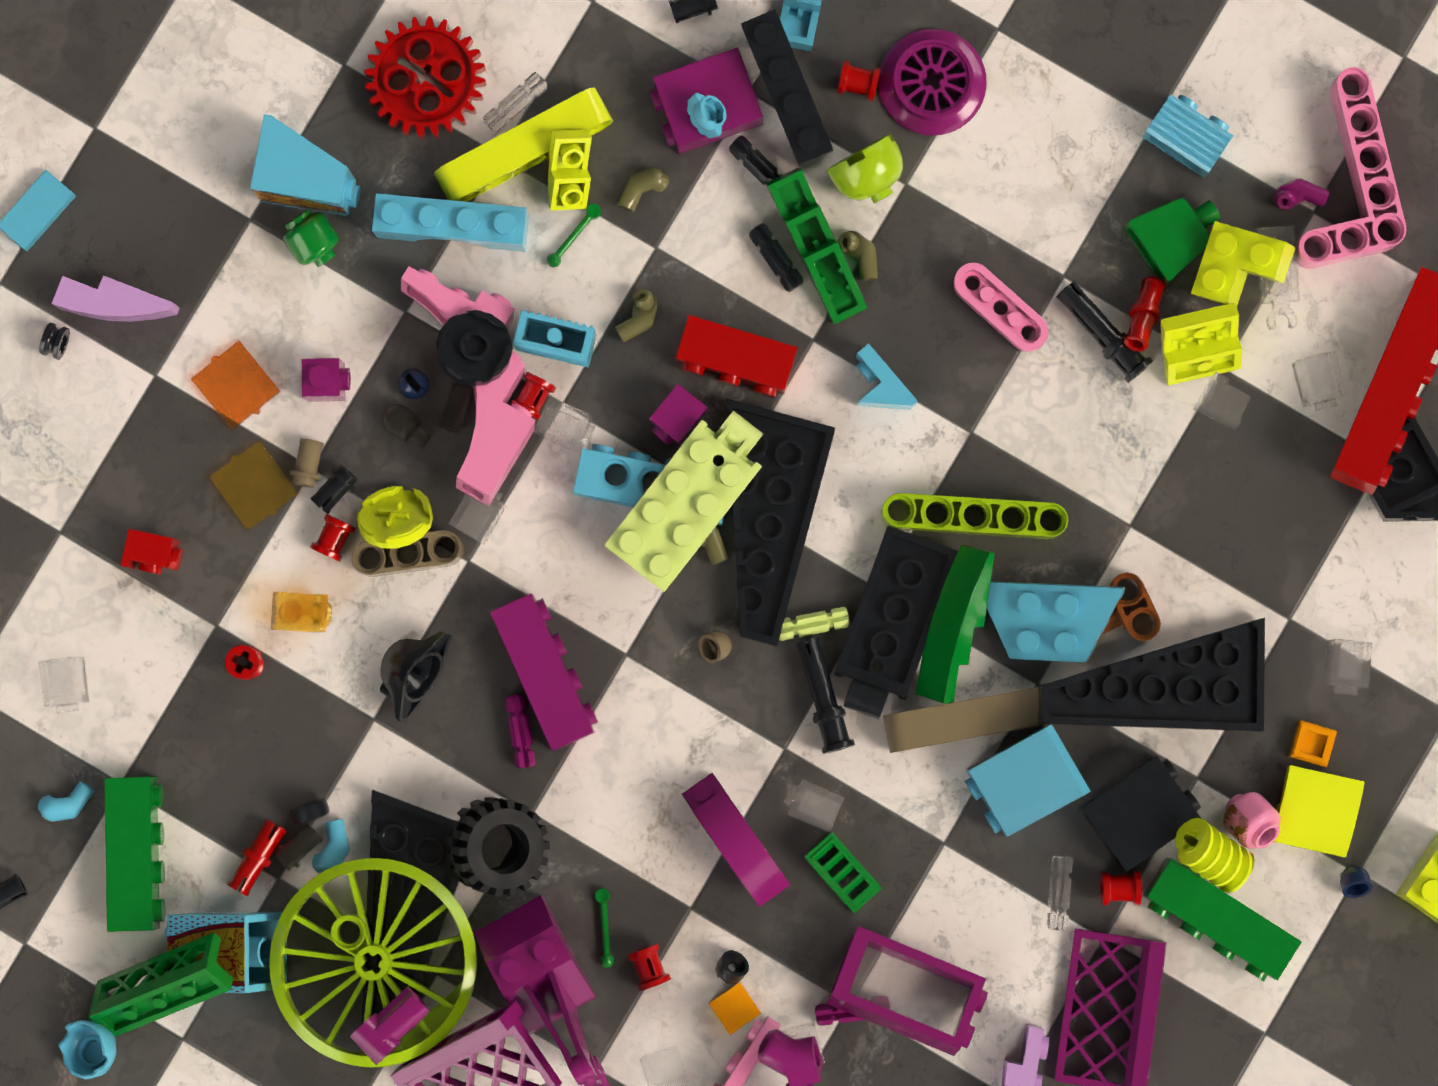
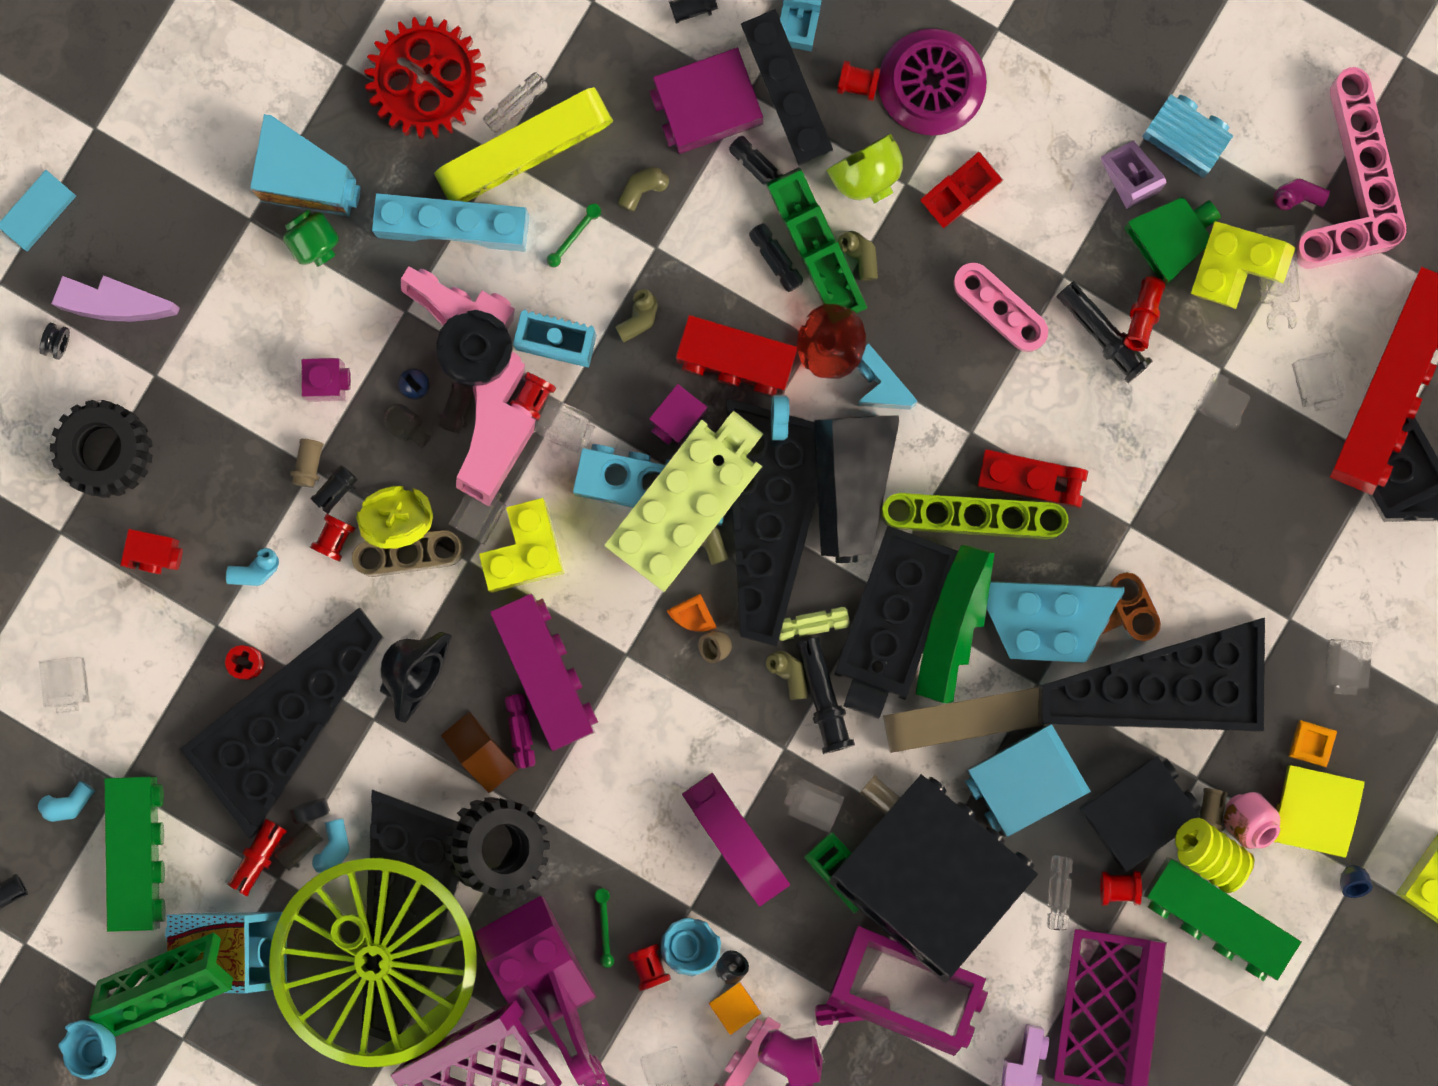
clear orange piece [191,341,281,430] -> none
clear yellow piece [210,441,298,530] -> none
clear yellow bracket [271,592,332,633] -> none
magenta piece [350,987,430,1065] -> none
neon yellow slope [548,130,592,211] -> none
medium azure piece [687,93,726,138] -> none
neon yellow slope [1161,302,1242,386] -> none
none -> black tyre [50,400,153,498]
none -> black wing [180,608,384,839]
none -> medium azure arm [226,548,279,586]
none -> reddish brown slope [441,711,518,793]
none -> neon yellow brick [479,498,565,593]
none -> medium azure hair [661,918,721,977]
none -> orange tile [667,594,717,632]
none -> olive arm [766,651,808,700]
none -> medium azure tile [771,395,789,440]
none -> clear red tile [797,304,866,379]
none -> black slope [814,415,899,563]
none -> black panel [829,774,1038,983]
none -> dark tan pin [859,775,900,815]
none -> red slope [920,152,1004,229]
none -> red plate [977,449,1089,508]
none -> lavender slope [1101,140,1167,209]
none -> dark tan pin [1200,788,1228,831]

